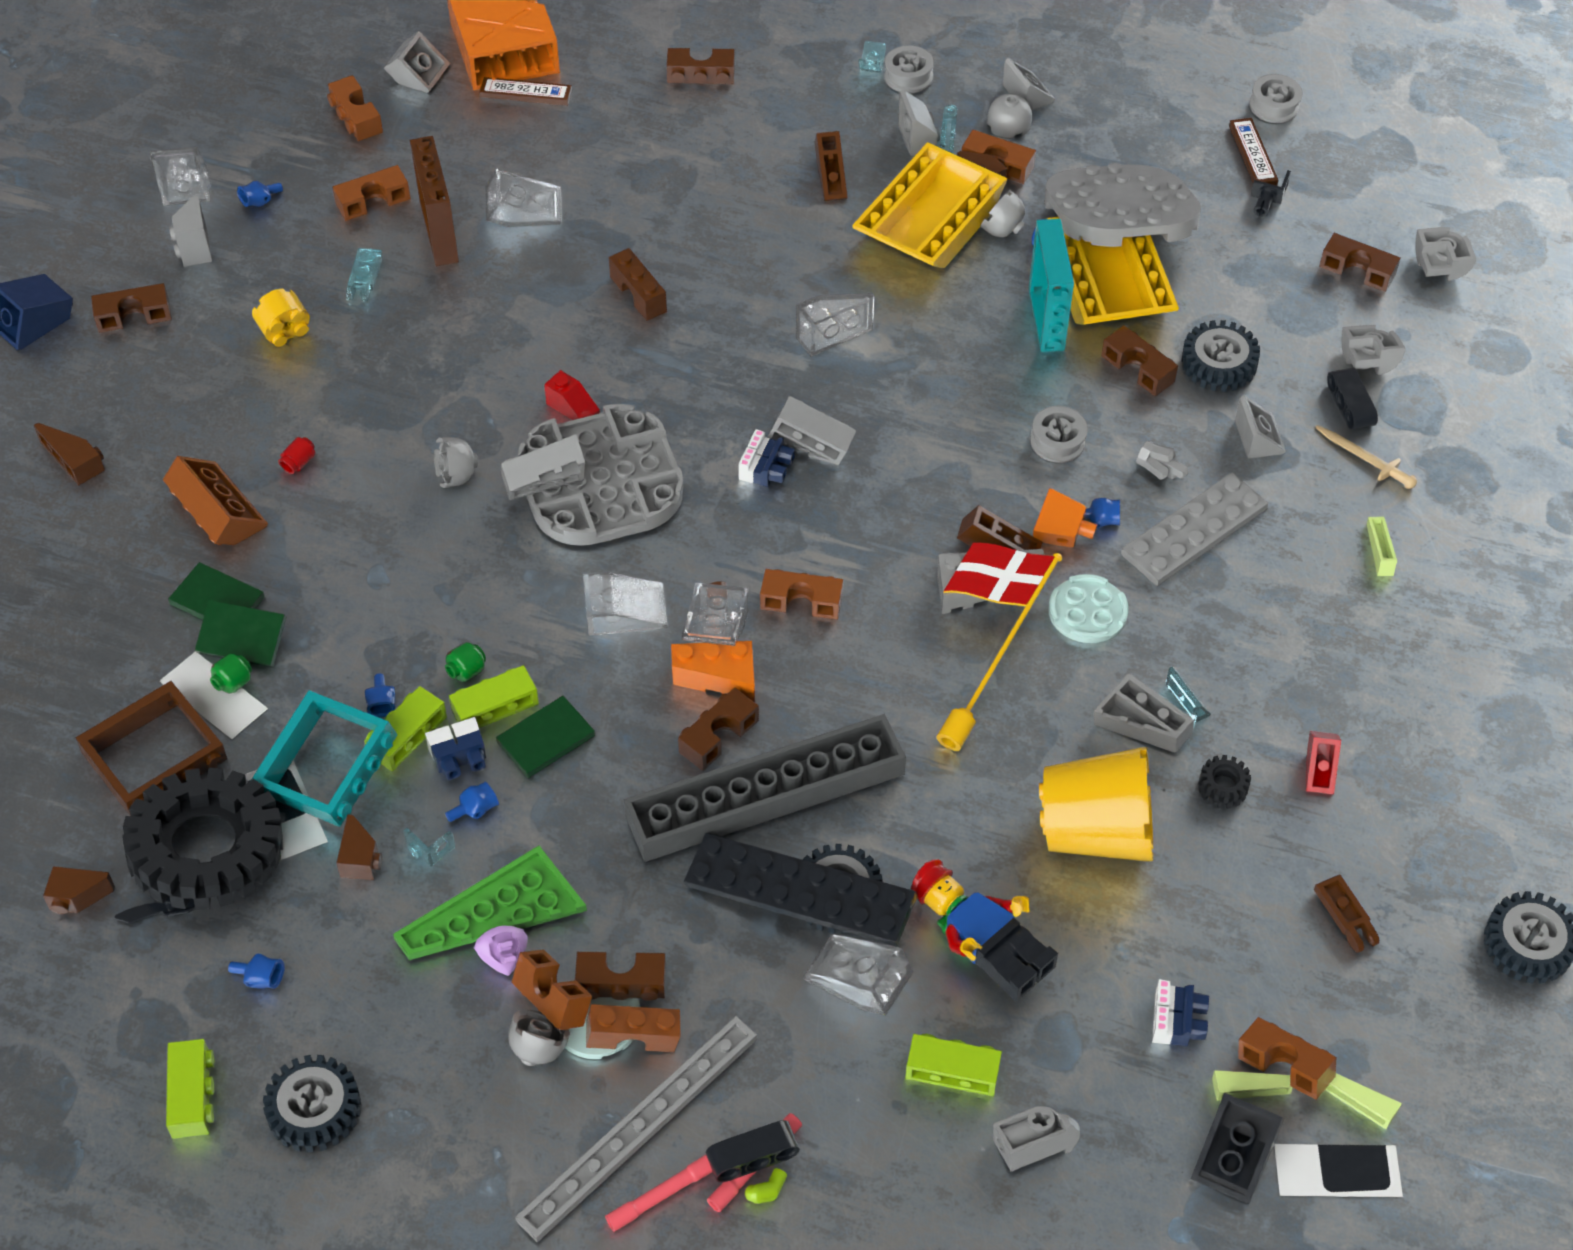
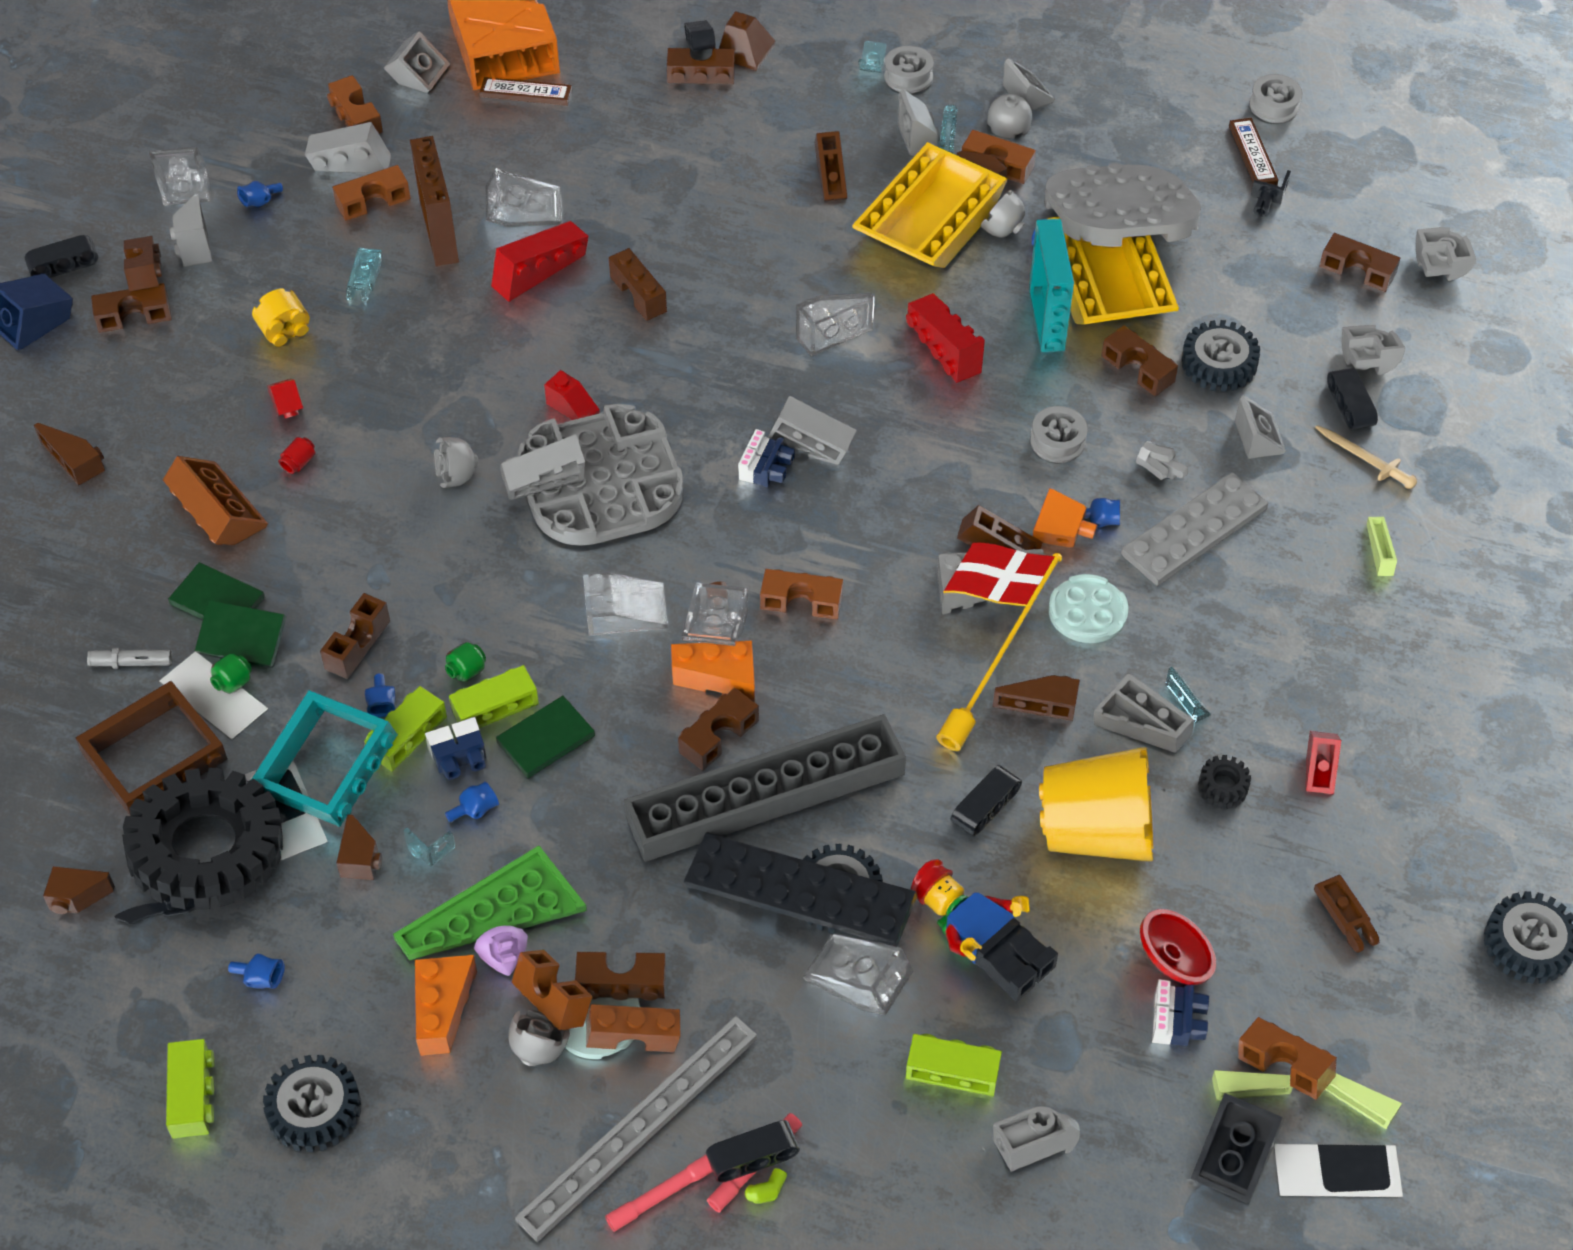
none -> black beam [25,235,98,278]
none -> light grey pin [87,648,172,669]
none -> reddish brown arch [124,236,162,291]
none -> red slope [267,378,303,418]
none -> light grey wedge [305,122,391,173]
none -> reddish brown arch [320,593,390,679]
none -> orange wedge [415,955,477,1056]
none -> red wedge [491,221,589,302]
none -> black beam [684,20,716,51]
none -> reddish brown slope [719,11,775,71]
none -> red wedge [906,293,985,383]
none -> black beam [950,765,1022,837]
none -> reddish brown slope [993,675,1080,721]
none -> red dish [1140,909,1216,985]

